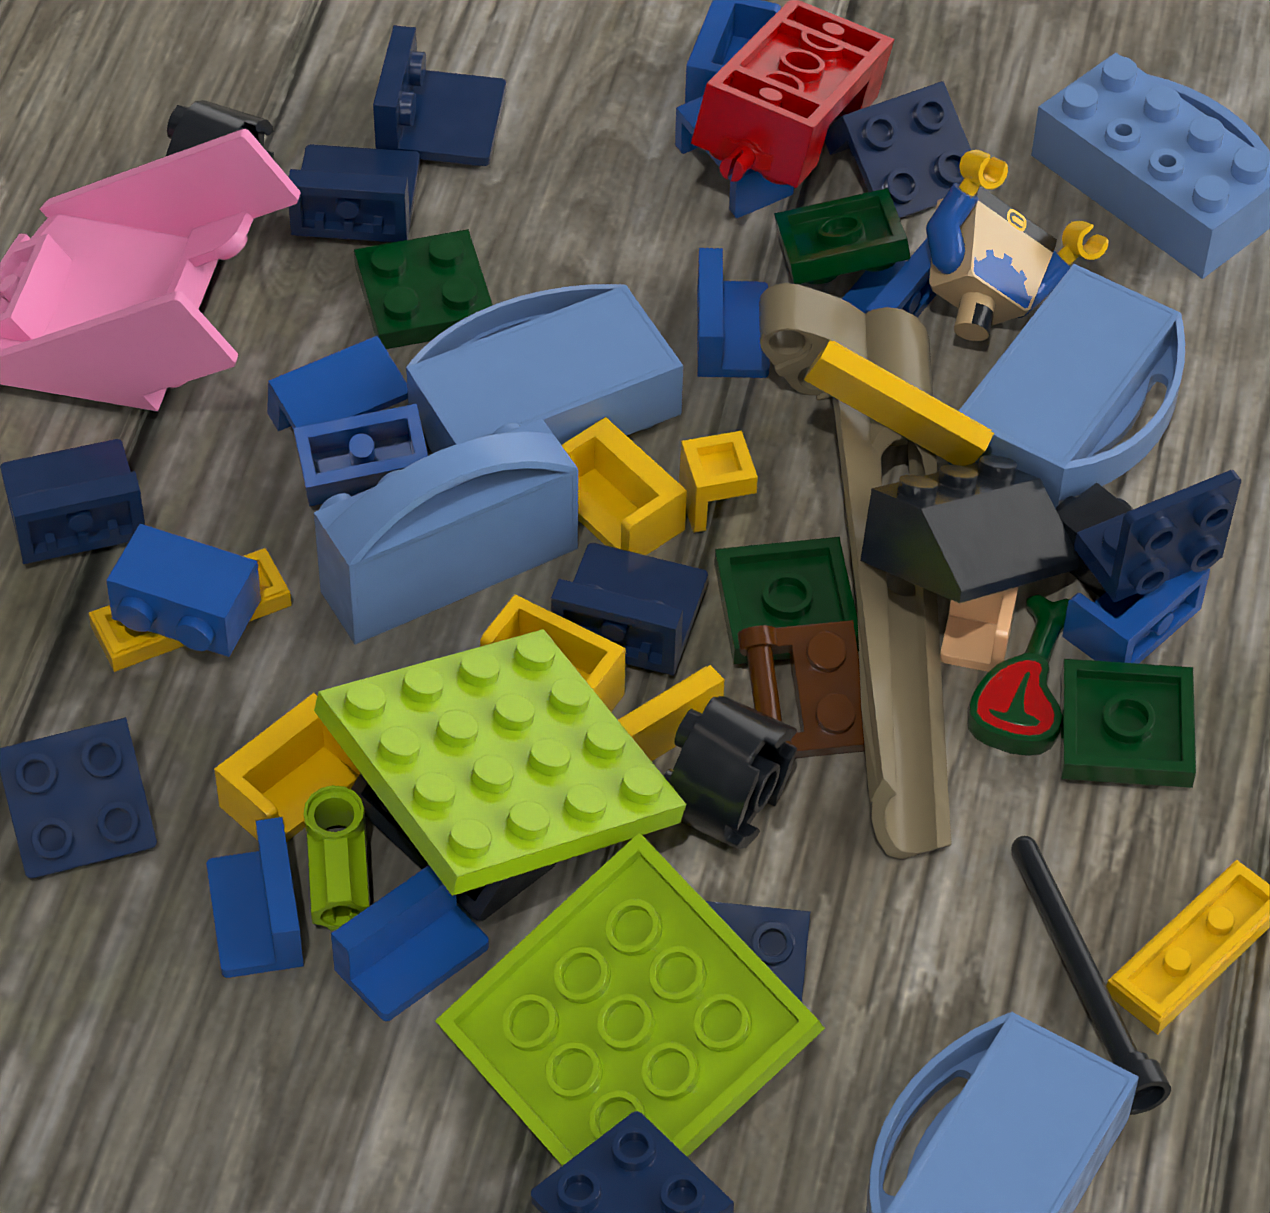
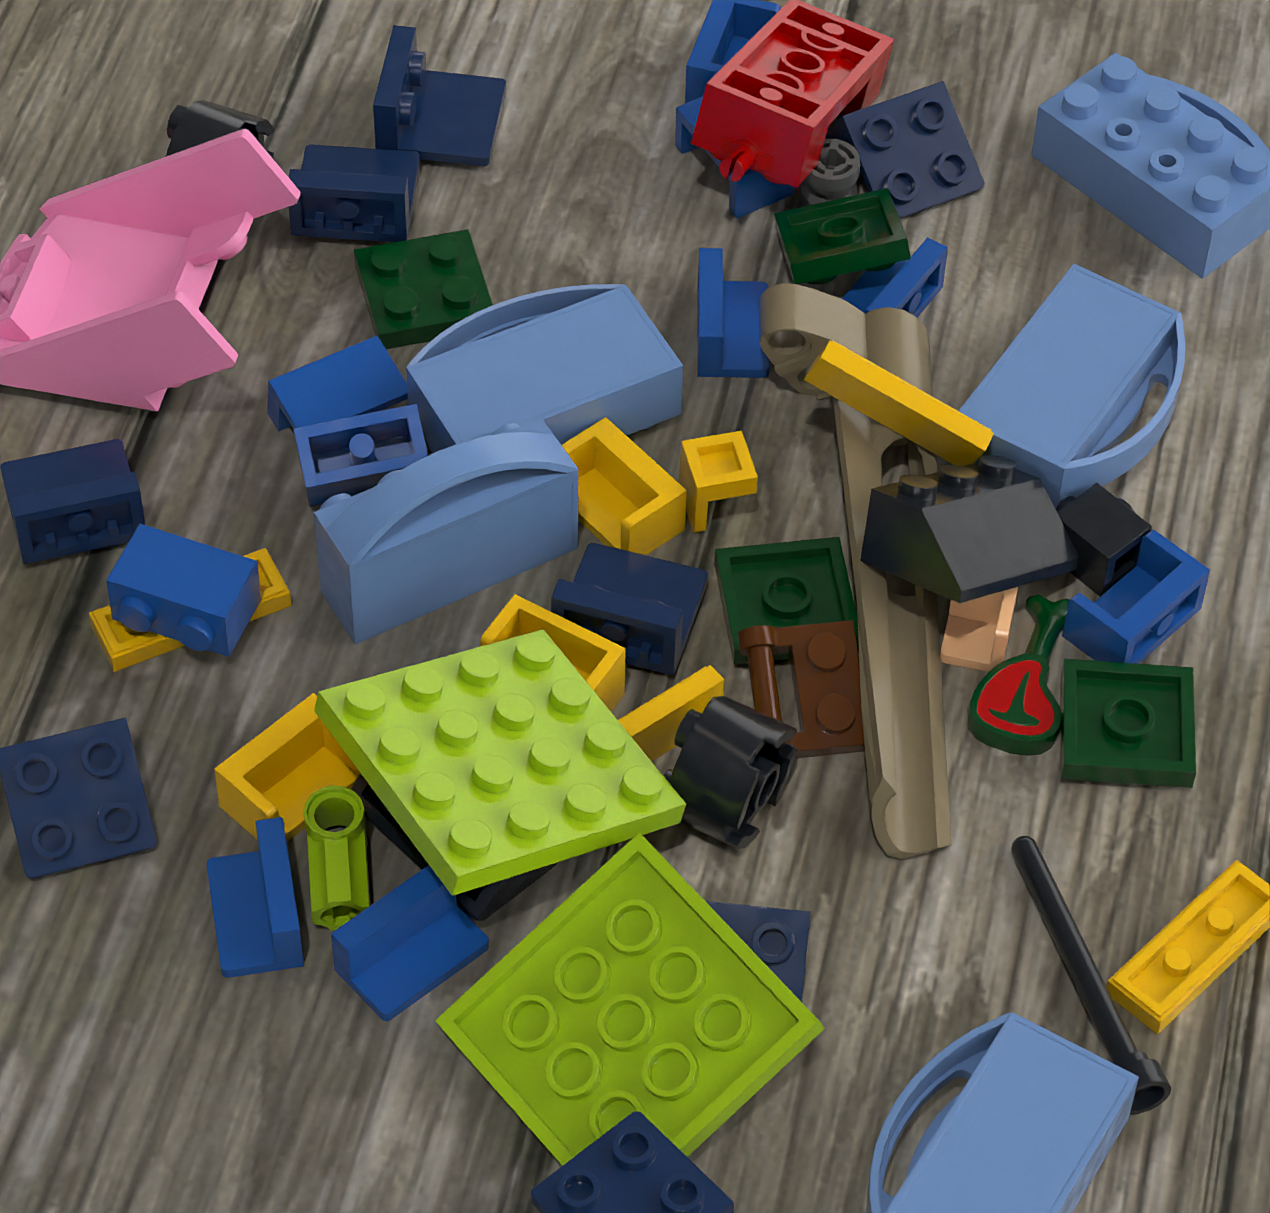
torso [926,150,1108,341] -> none
dark blue bracket [1074,470,1241,603] -> none
none -> dark grey wheel [800,139,860,207]

